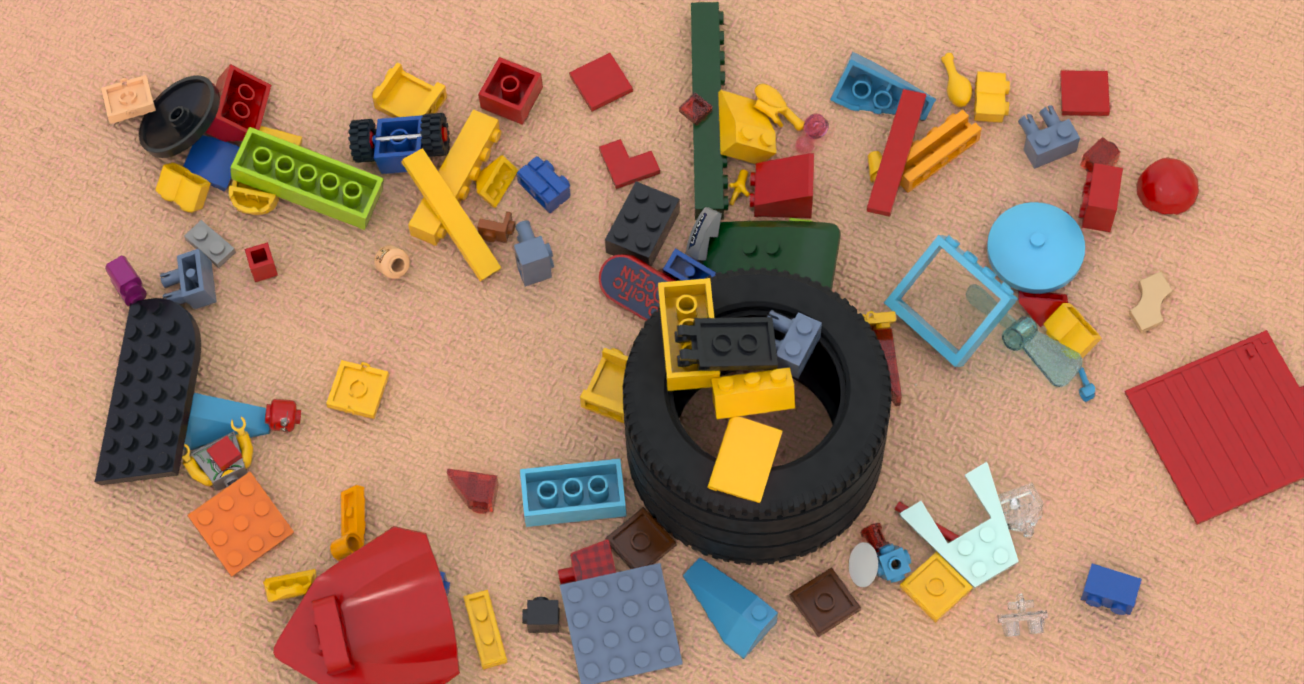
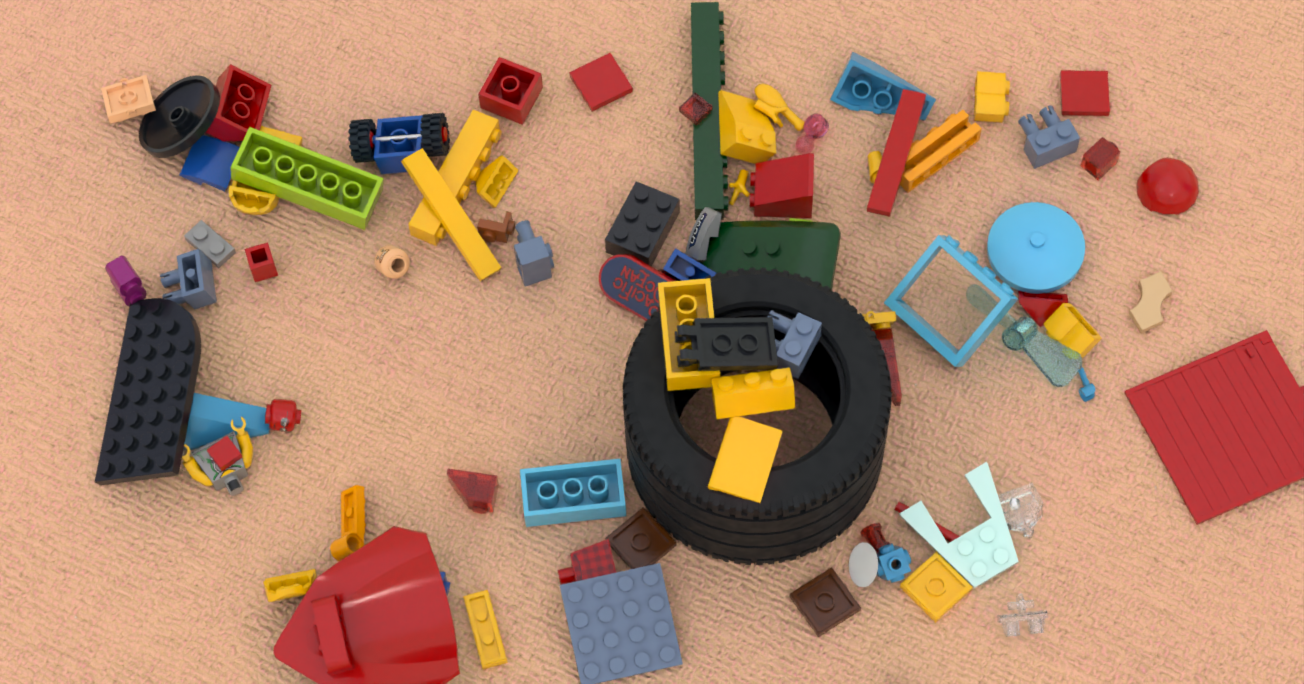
yellow brick [155,162,211,212] -> none
orange plate [187,472,294,578] -> none
yellow plate [326,360,389,419] -> none
yellow panel [372,62,447,118] -> none
blue brick [517,156,571,213] -> none
black brick [522,597,560,633] -> none
yellow panel [580,348,629,423] -> none
red tile [599,139,660,189] -> none
dark azure wedge [683,557,778,659] -> none
yellow piece [941,52,972,108] -> none
red brick [1078,163,1123,232] -> none
blue brick [1081,563,1142,615] -> none

